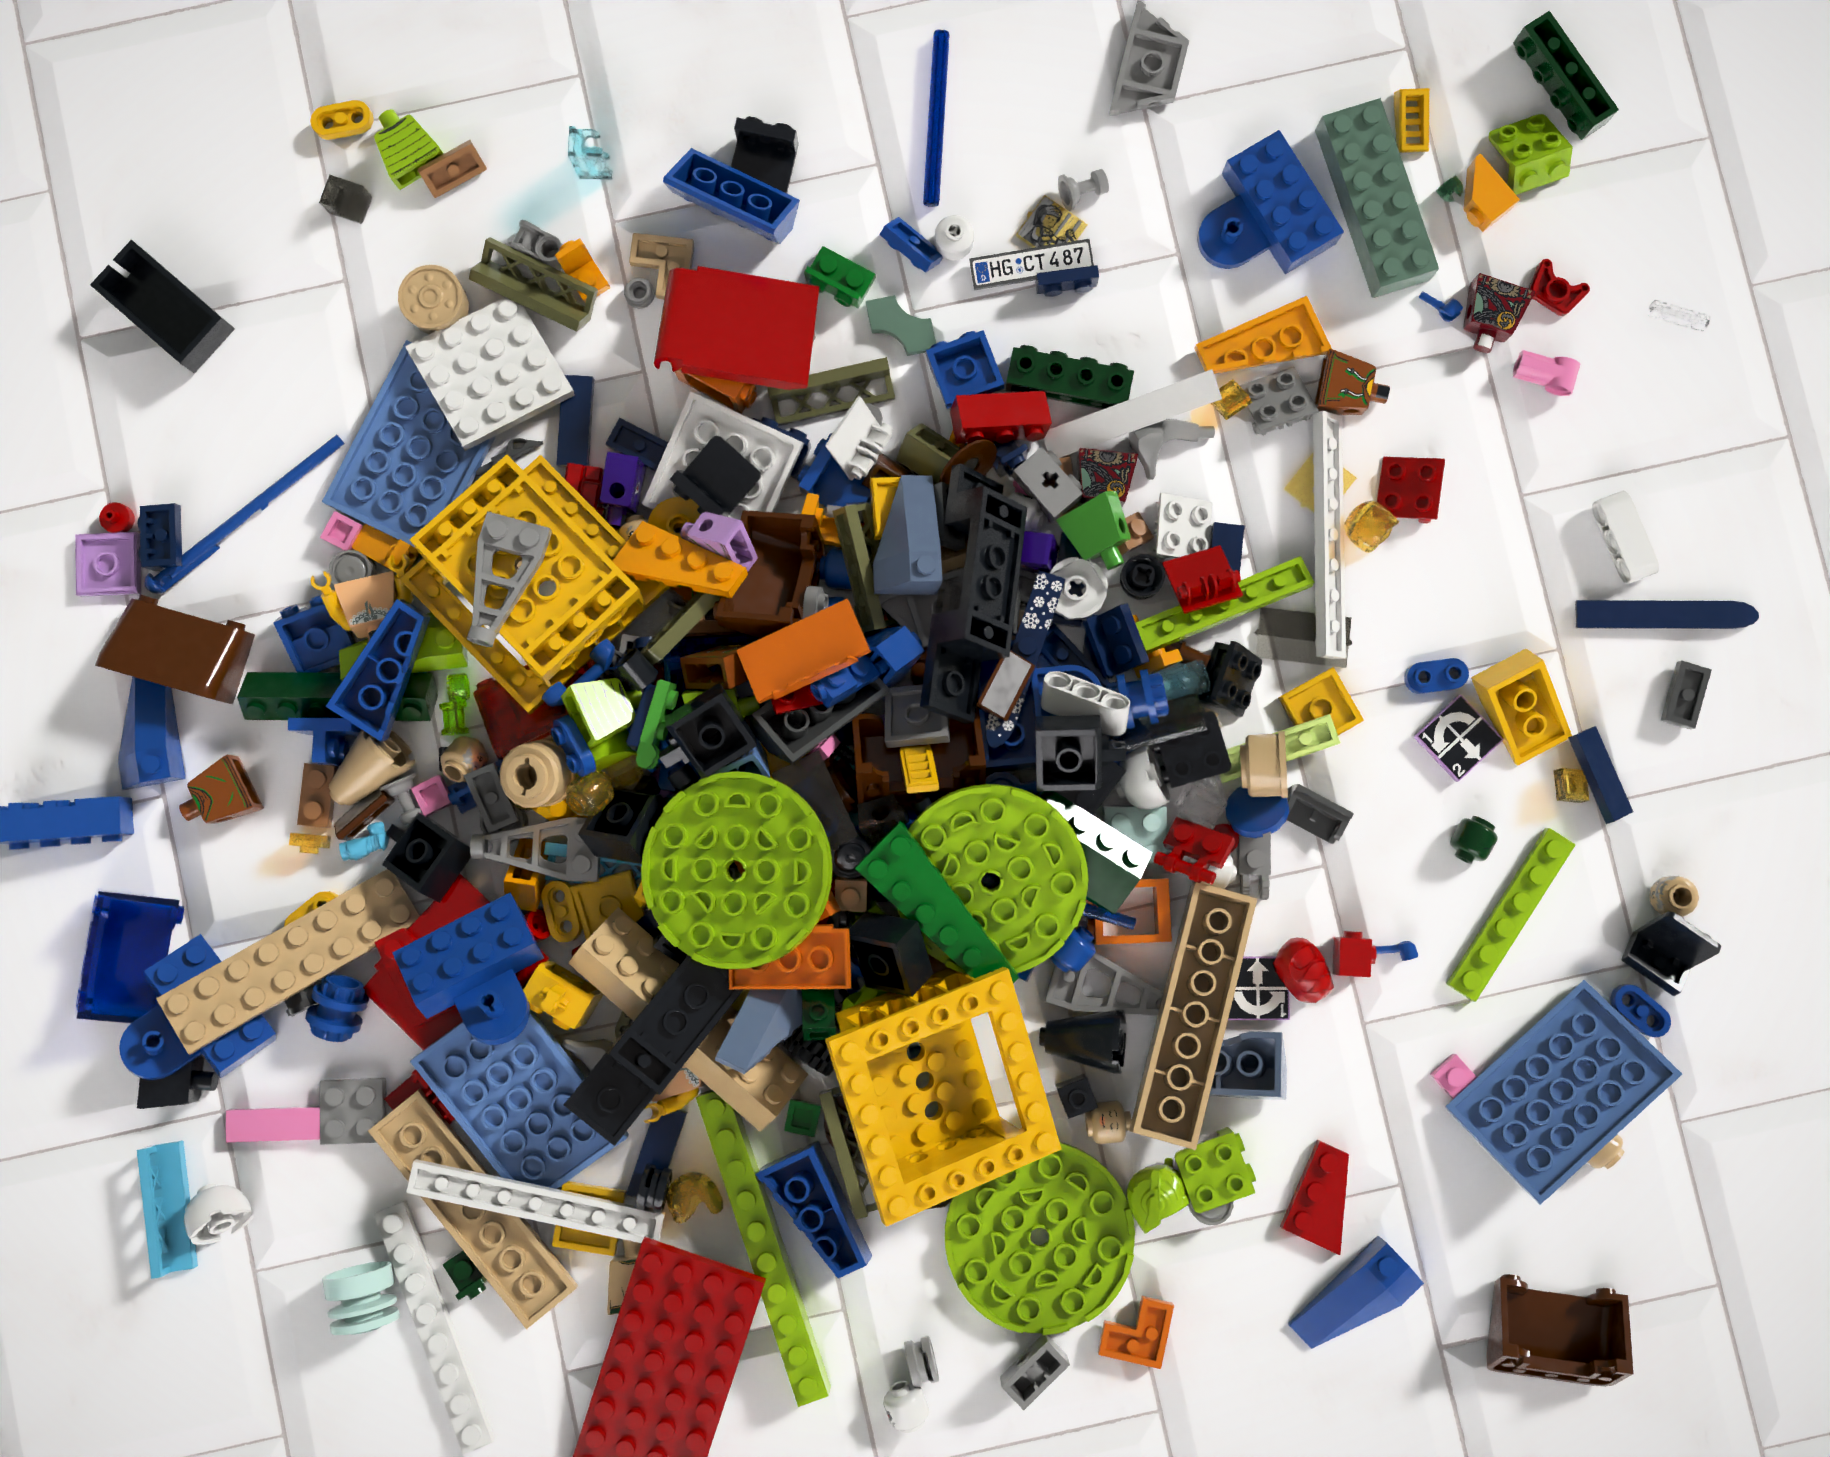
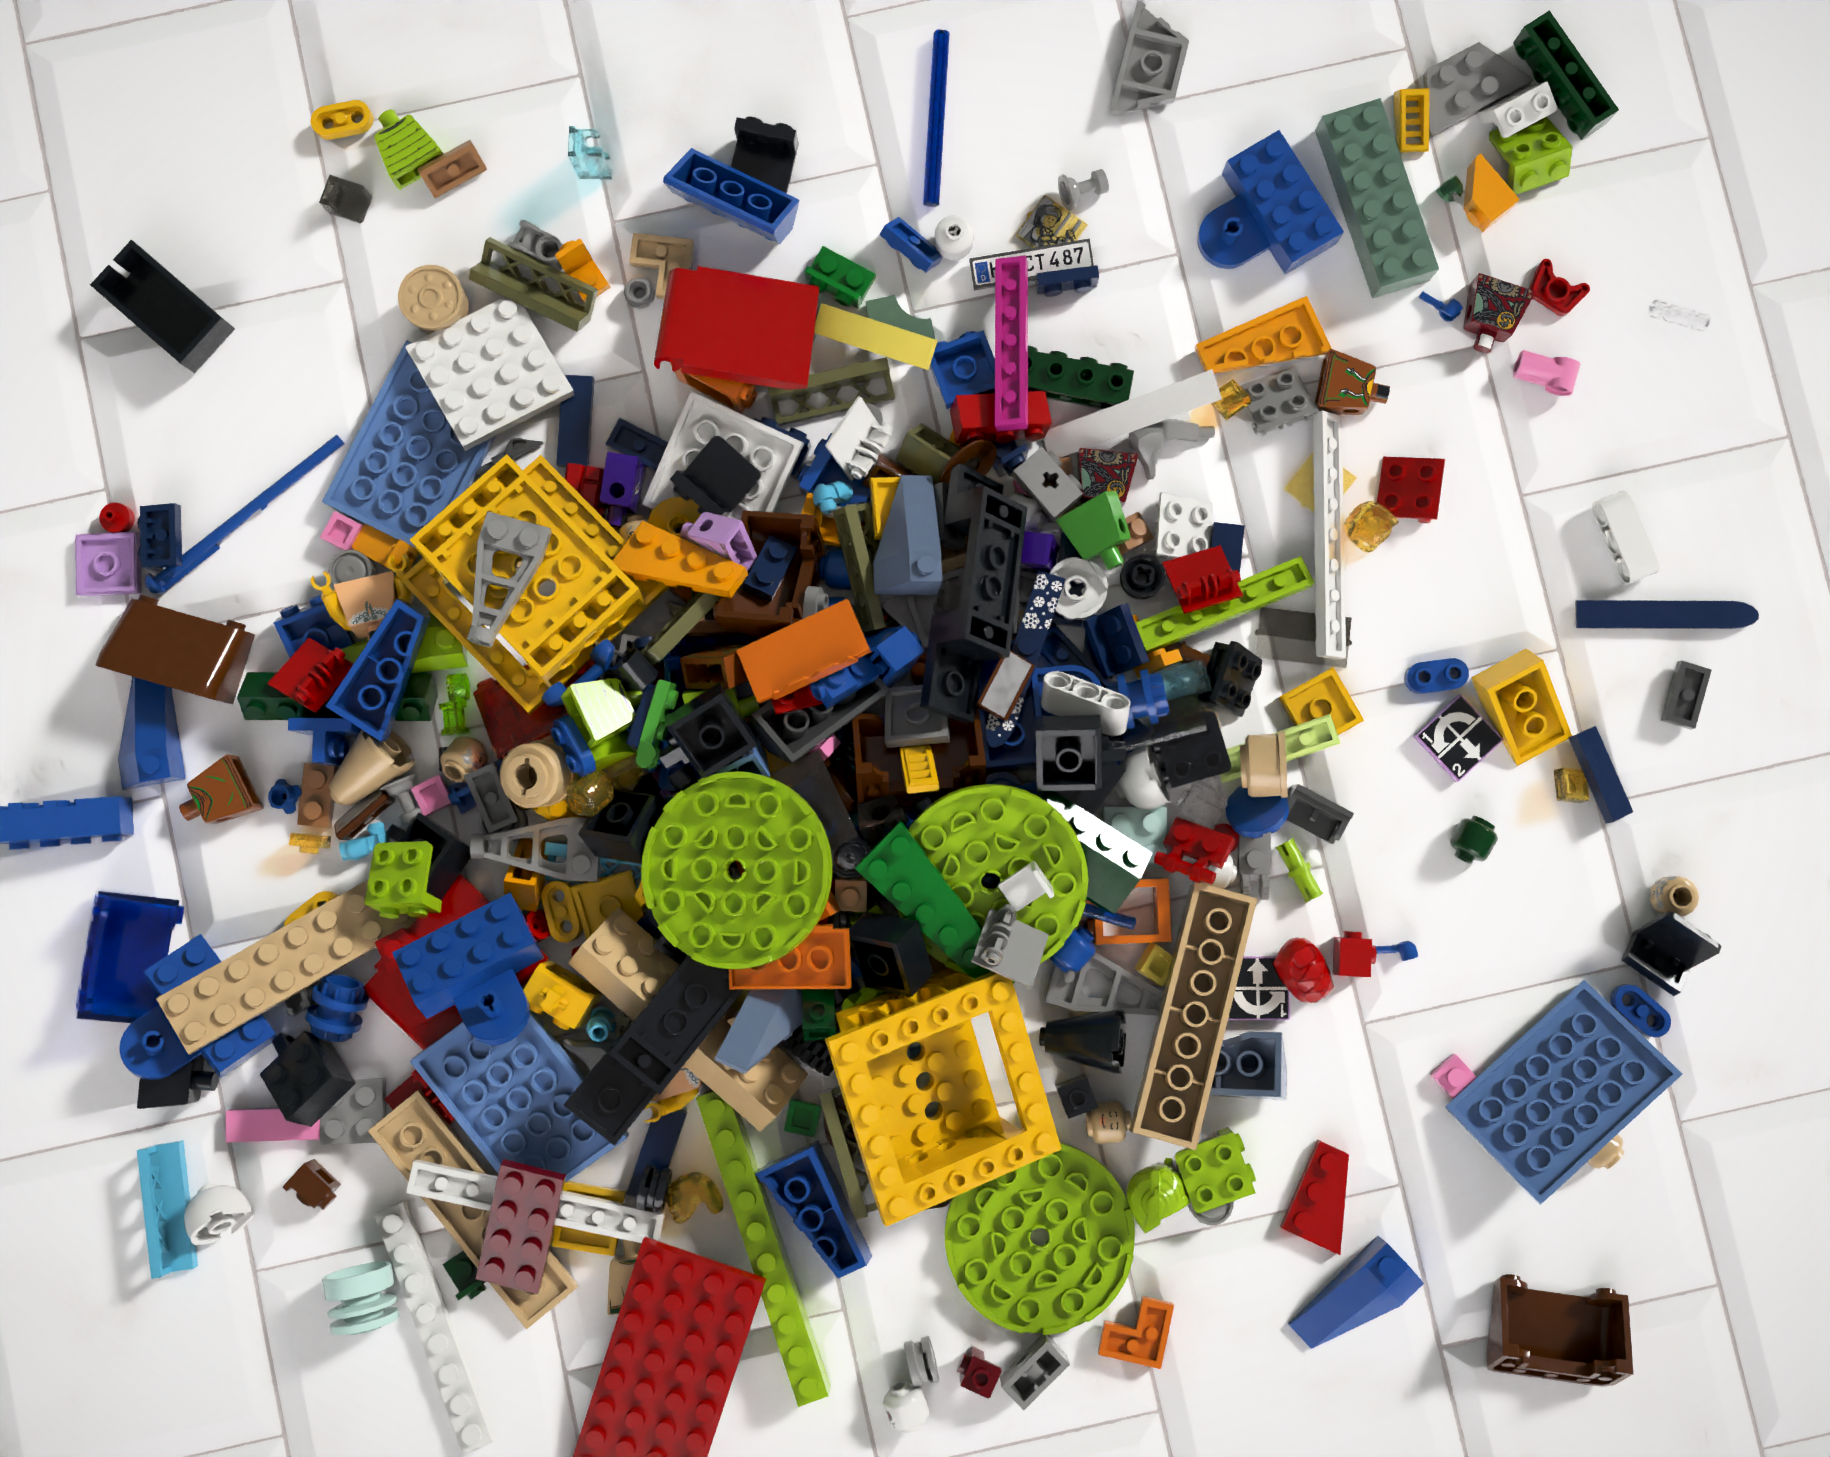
lime plate [1446,828,1576,1002] -> none
none -> black hinge [260,1030,356,1127]
none -> red hinge [267,638,354,713]
none -> blue plate [268,779,302,814]
none -> reddish brown brick [282,1159,341,1210]
none -> lime bracket [364,841,442,918]
none -> plate [476,1159,567,1294]
none -> medium azure arm [586,1006,616,1042]
none -> dark blue plate [743,535,798,602]
none -> medium azure arm [813,480,853,514]
none -> light yellow slope [814,303,938,370]
none -> dark red bracket [956,1346,1002,1399]
none -> light grey hinge [971,904,1049,988]
none -> dark pink plate [995,255,1028,431]
none -> white bracket [998,860,1055,912]
none -> light yellow plate [1134,943,1173,987]
none -> lime pin [1275,838,1324,903]
none -> light grey wing [1423,42,1533,139]
none -> white bracket [1478,81,1558,138]

